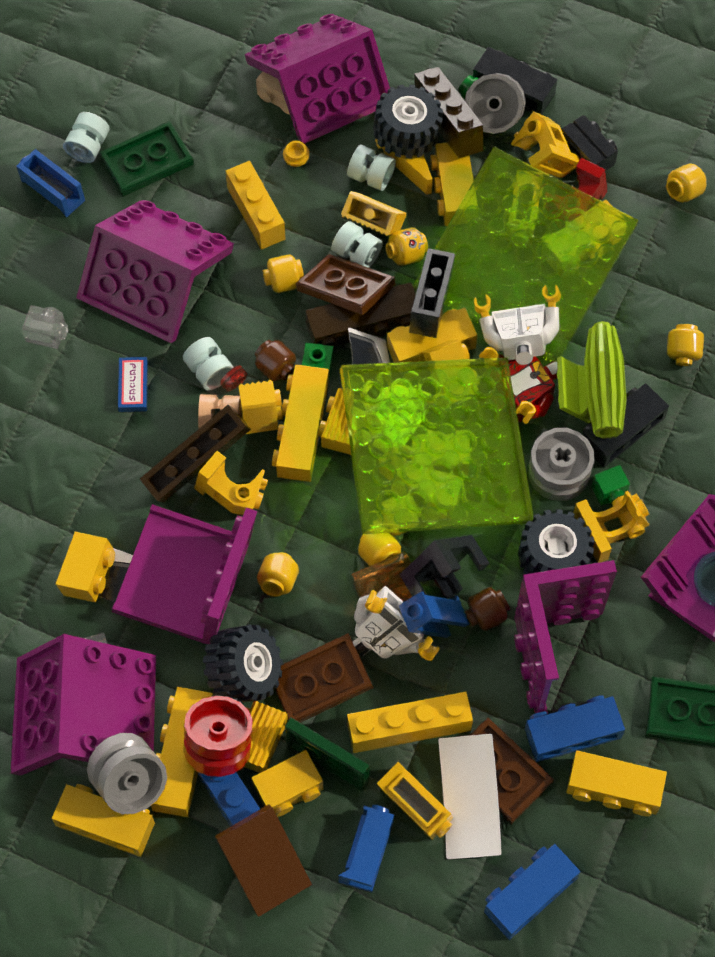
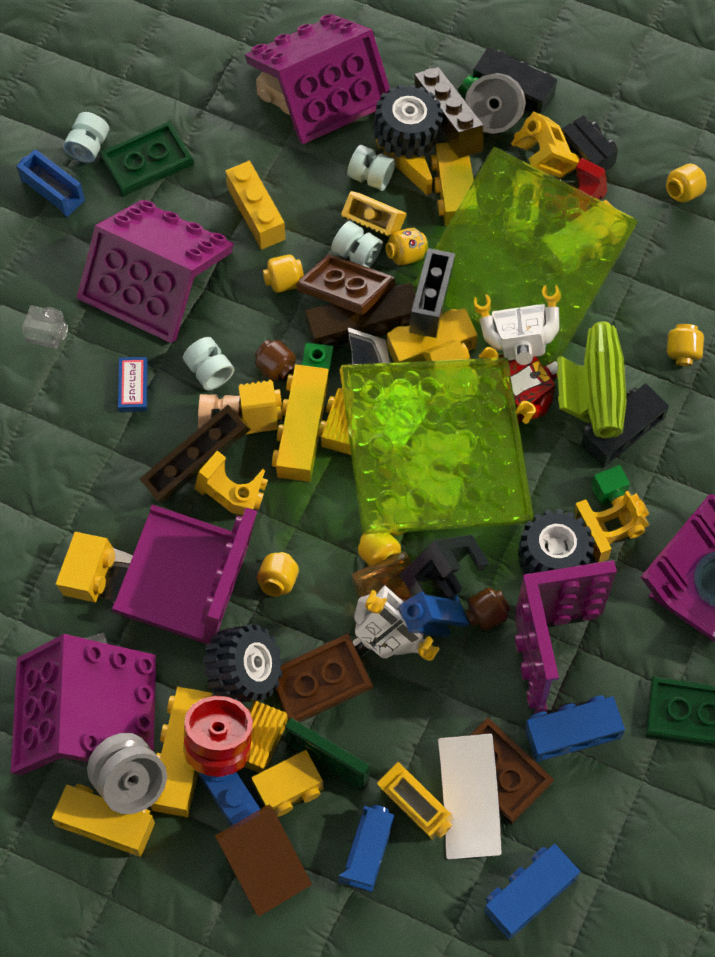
clear red tile [220,365,248,391] -> none
yellow plate [283,141,310,167] -> none
yellow brick [347,692,473,753] -> none
light grey wheel [528,428,594,501] -> none
yellow brick [566,750,667,816] -> none

